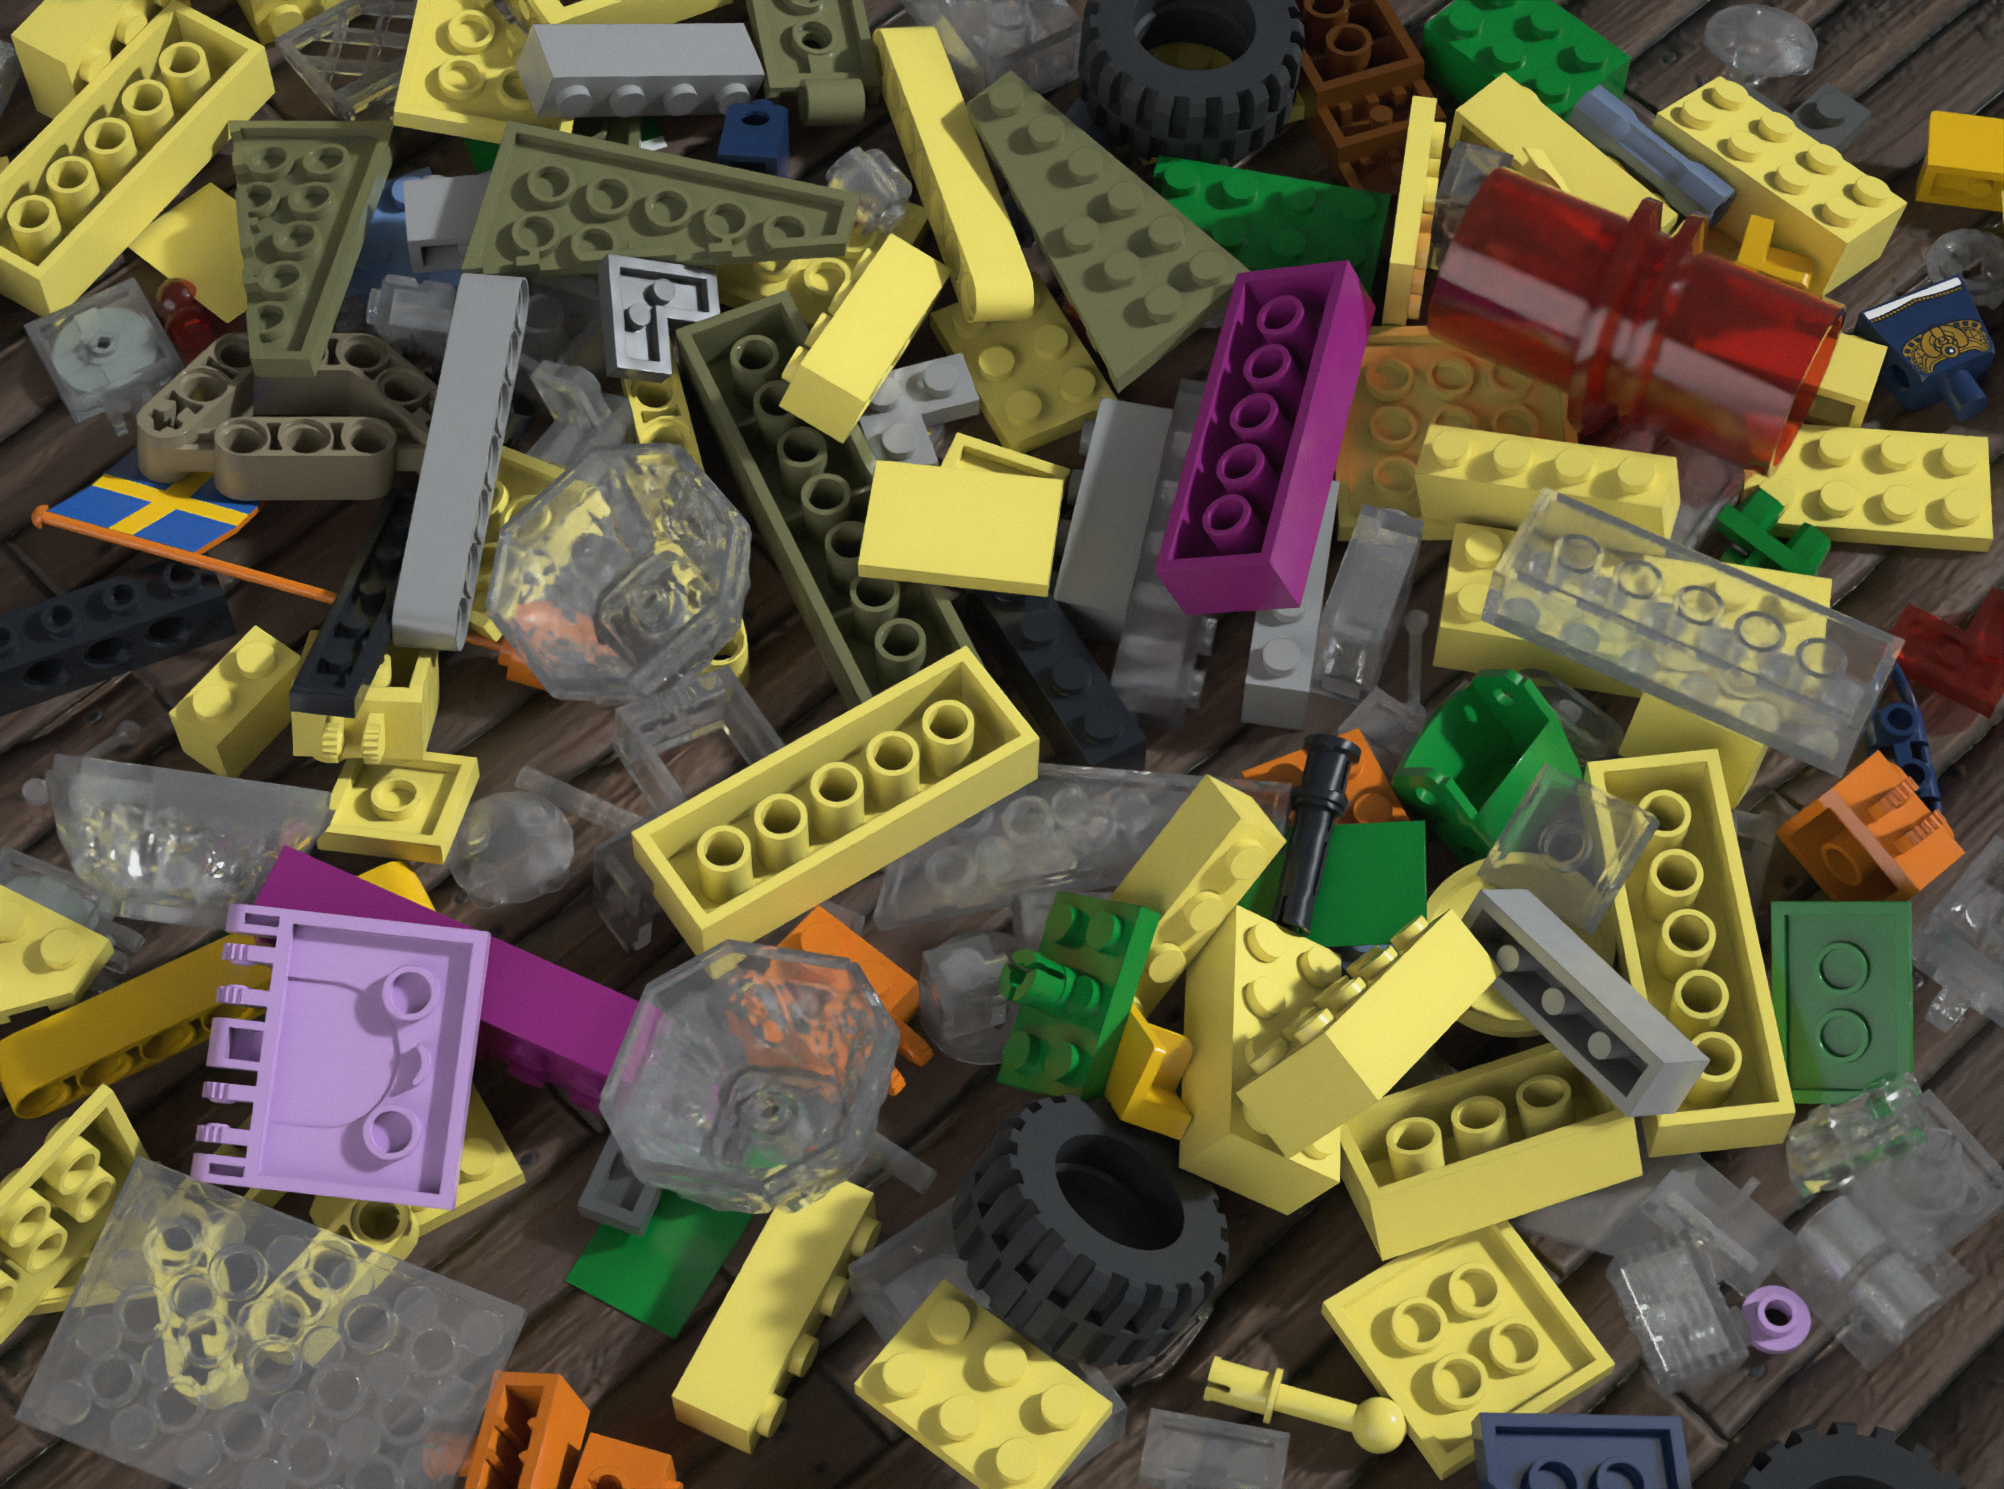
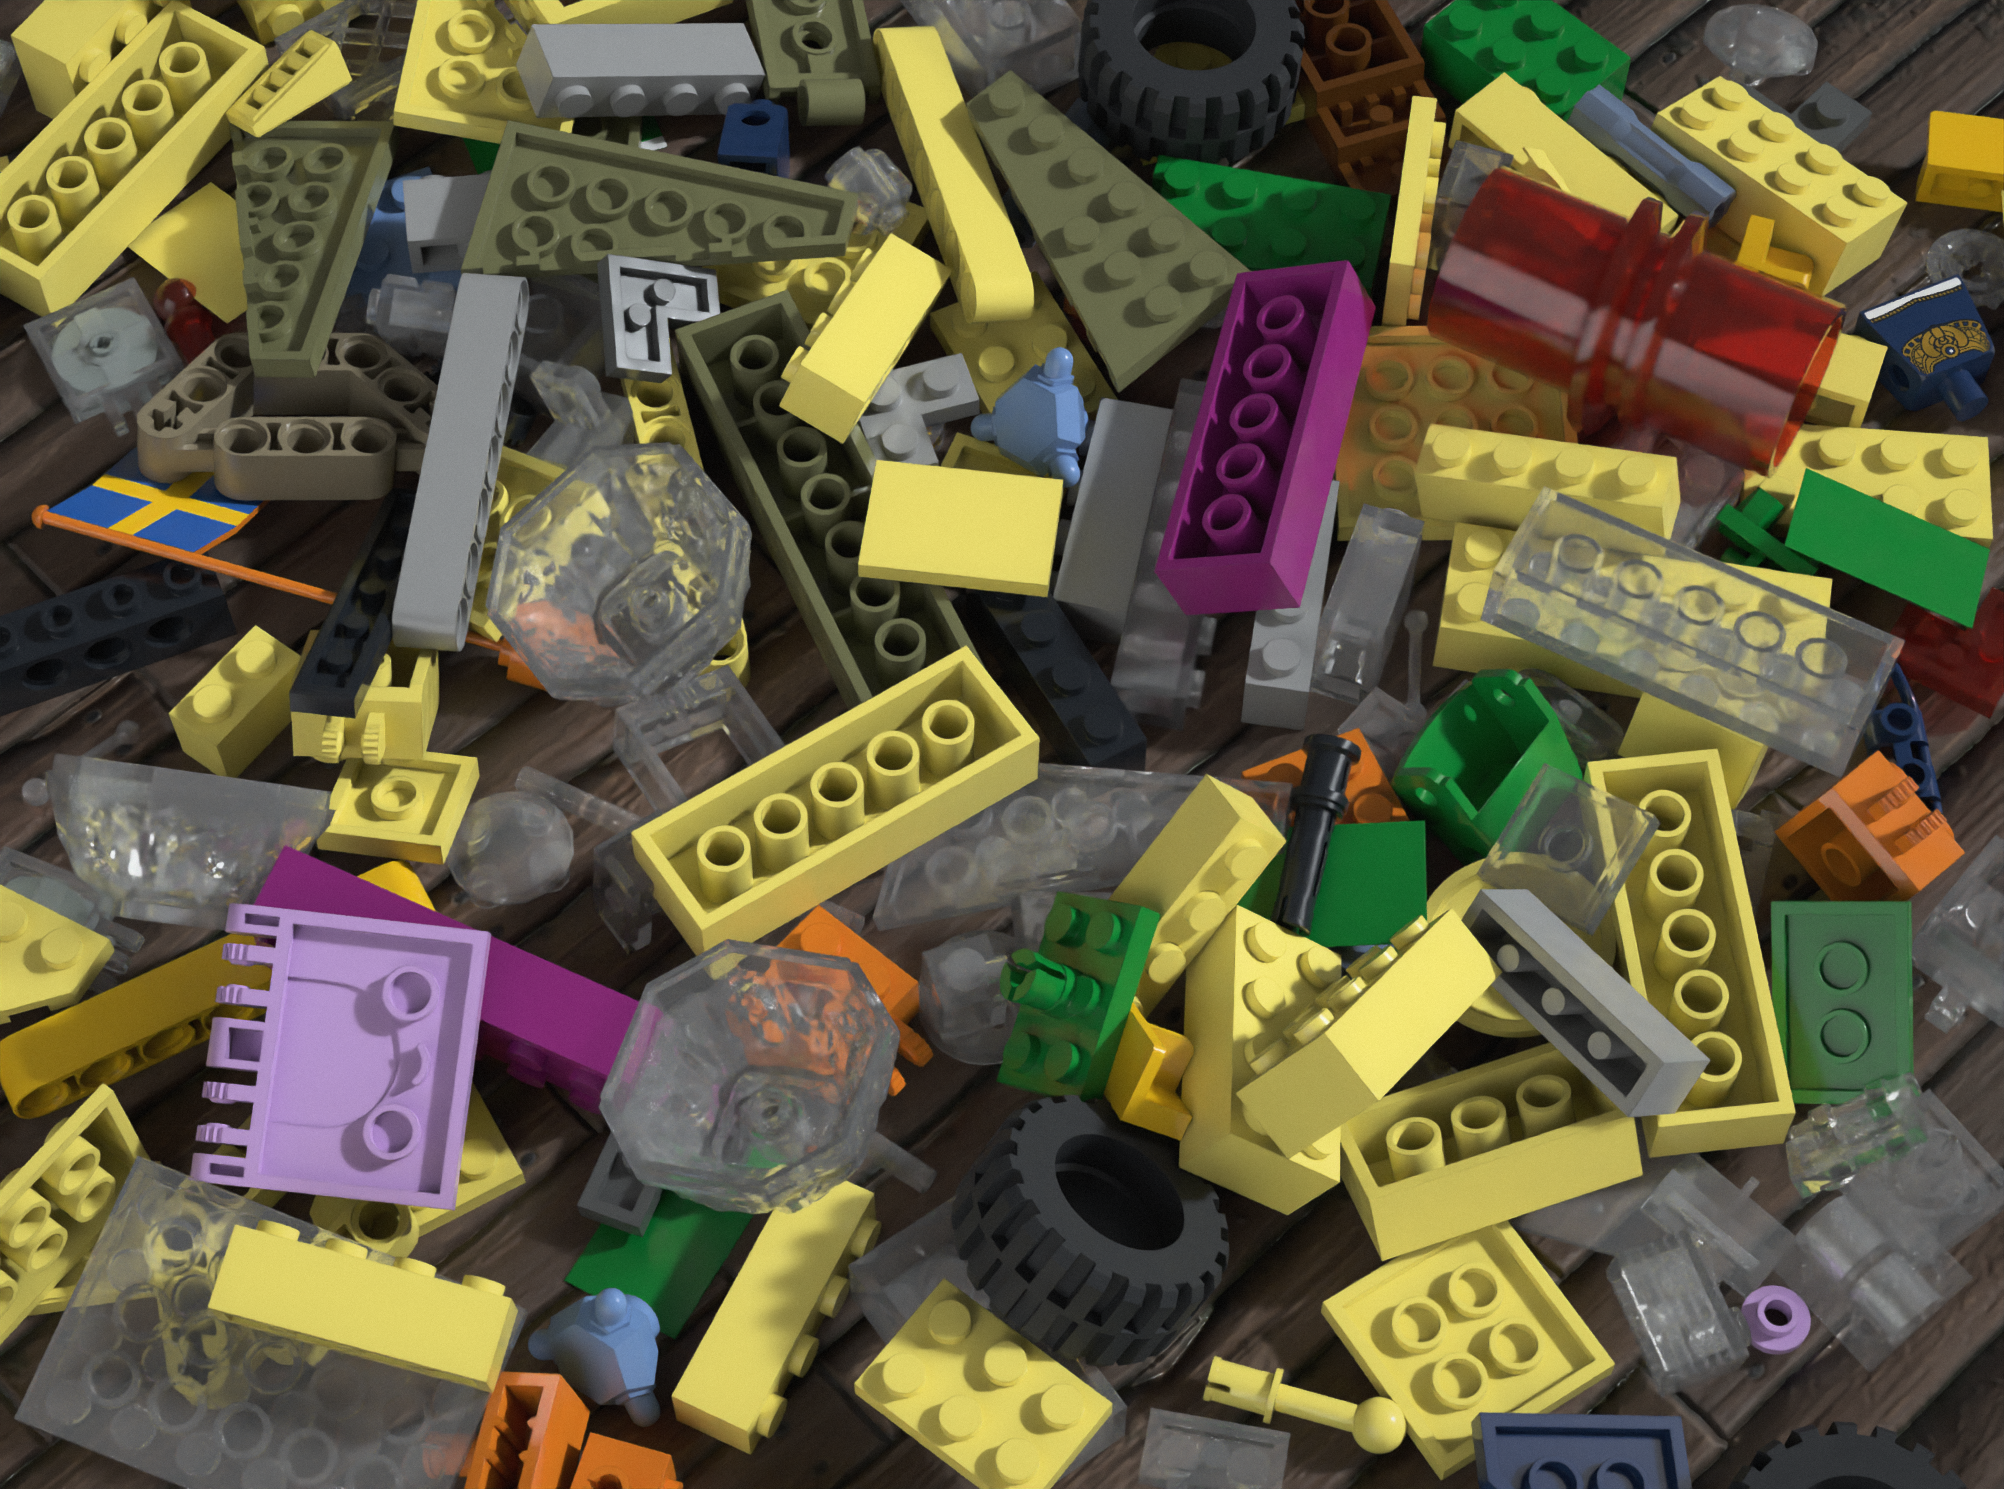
none -> light yellow brick [208,1220,518,1393]
none -> light yellow slope [225,30,352,137]
none -> medium blue rock [528,1288,661,1427]
none -> medium blue rock [971,347,1089,488]
none -> green sticker [1784,468,1990,629]

